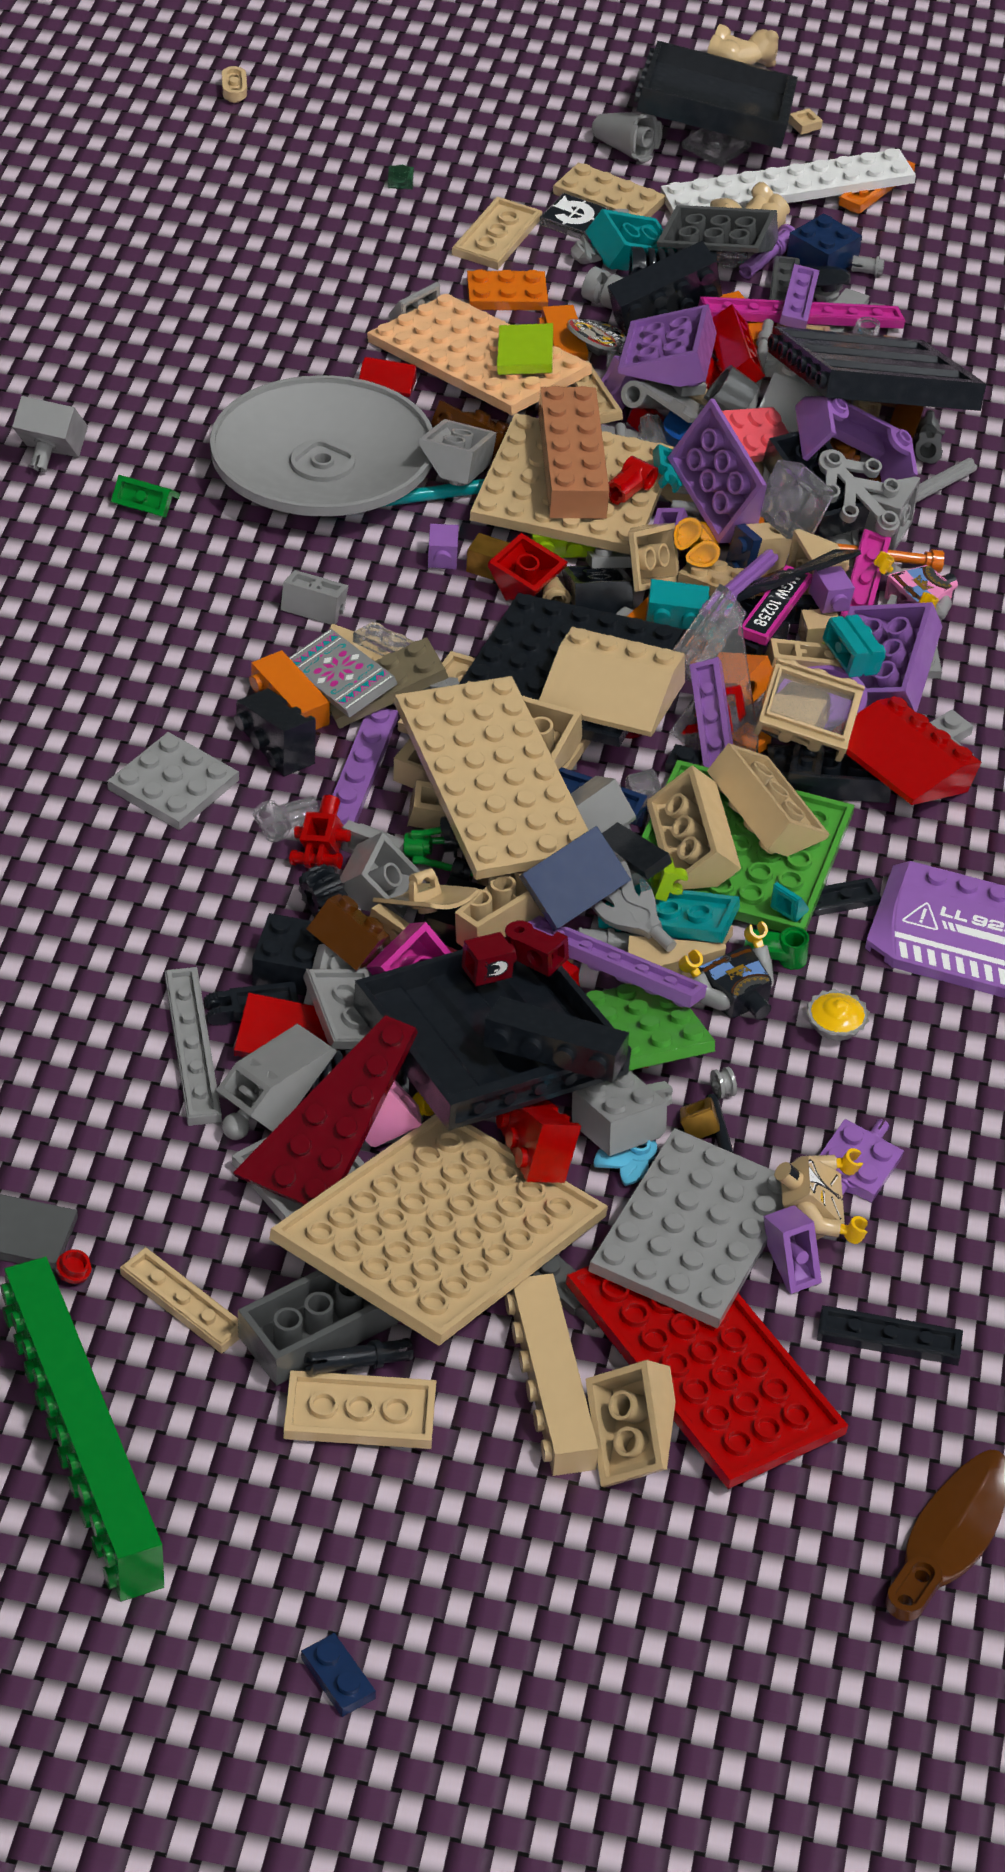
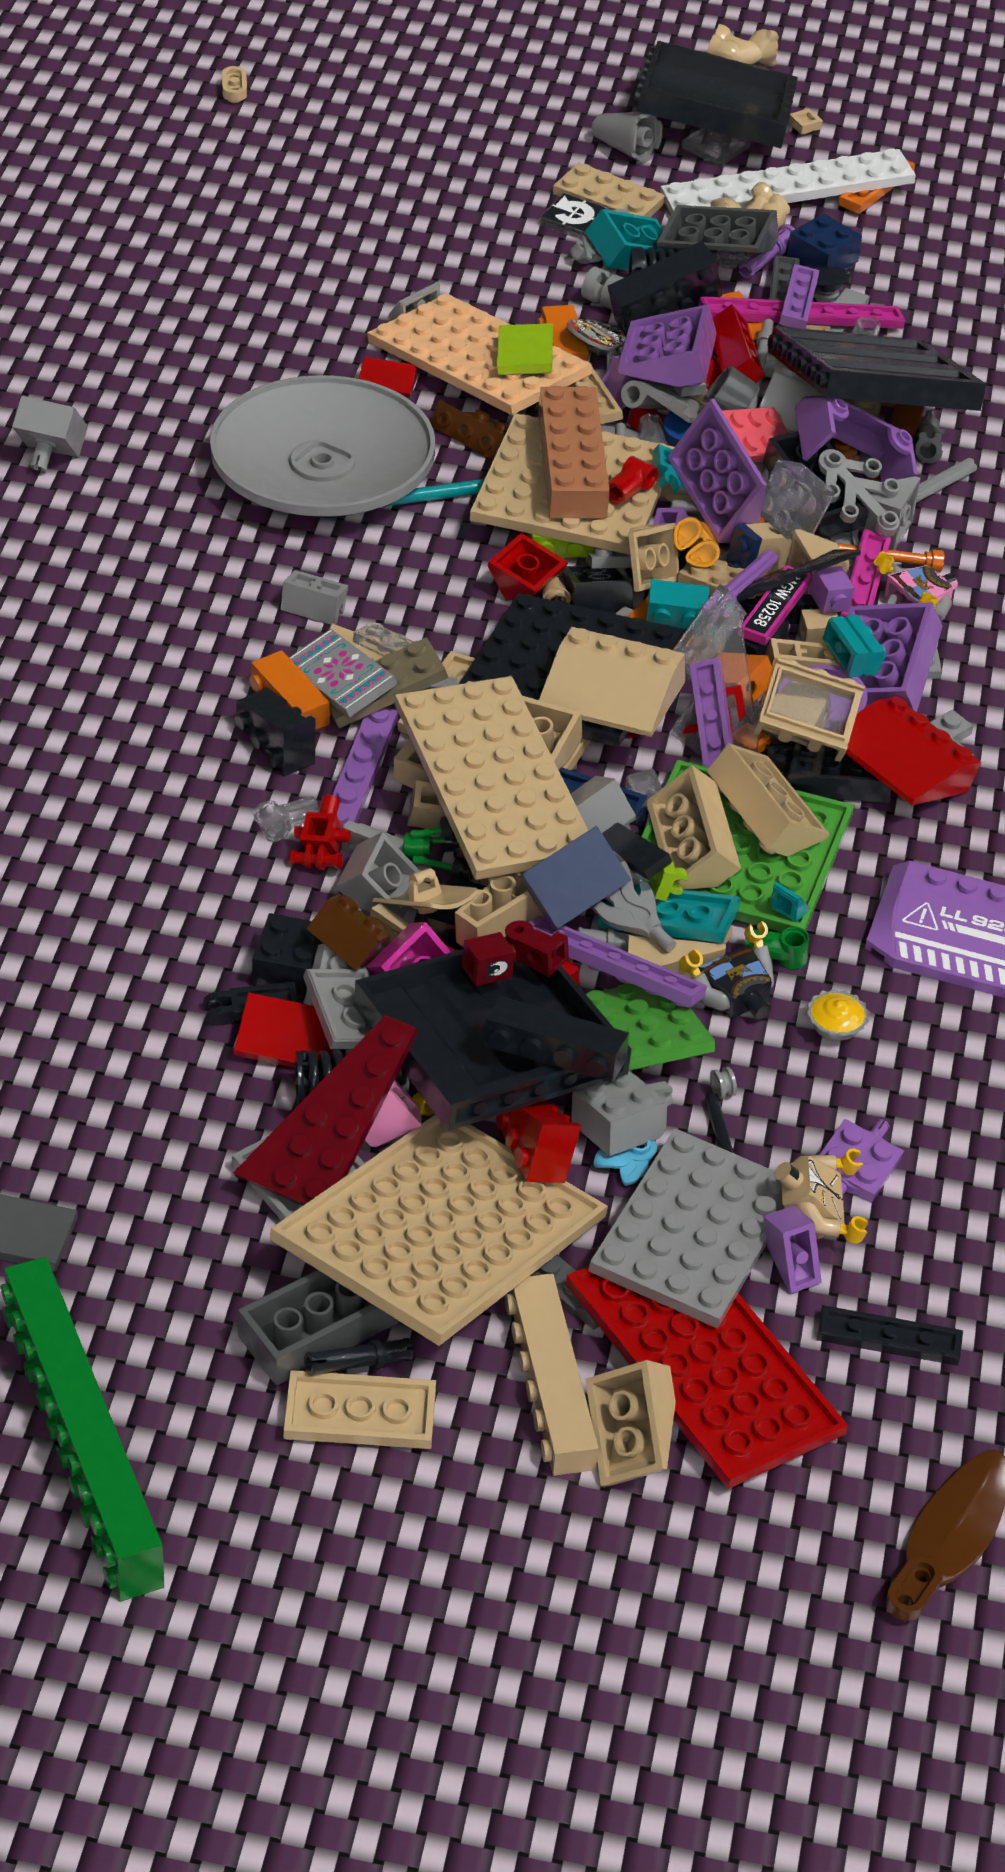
red plate [55,1249,92,1284] -> none
light grey plate [107,732,239,830] -> none
green panel [111,475,180,518] -> none
tan tile [120,1247,240,1354] -> none
light grey tile [164,967,222,1126] -> none
light grey slope [216,1024,337,1140] -> none
black gear [298,864,348,918] -> none
dark blue plate [301,1633,376,1717] -> none
clear green plate [388,165,414,189] -> none
light grey slope [419,419,497,486] -> none
medium lavender brick [428,524,459,569] -> none
tan tile [452,197,543,270] -> none
pearl gold brick [466,533,510,581] -> none
orange plate [467,269,548,310] -> none
black plate [665,744,703,773] -> none
pearl gold slope [680,1097,720,1139] -> none
black tile [812,878,881,917] -> none
light grey pin [852,255,885,277] -> none

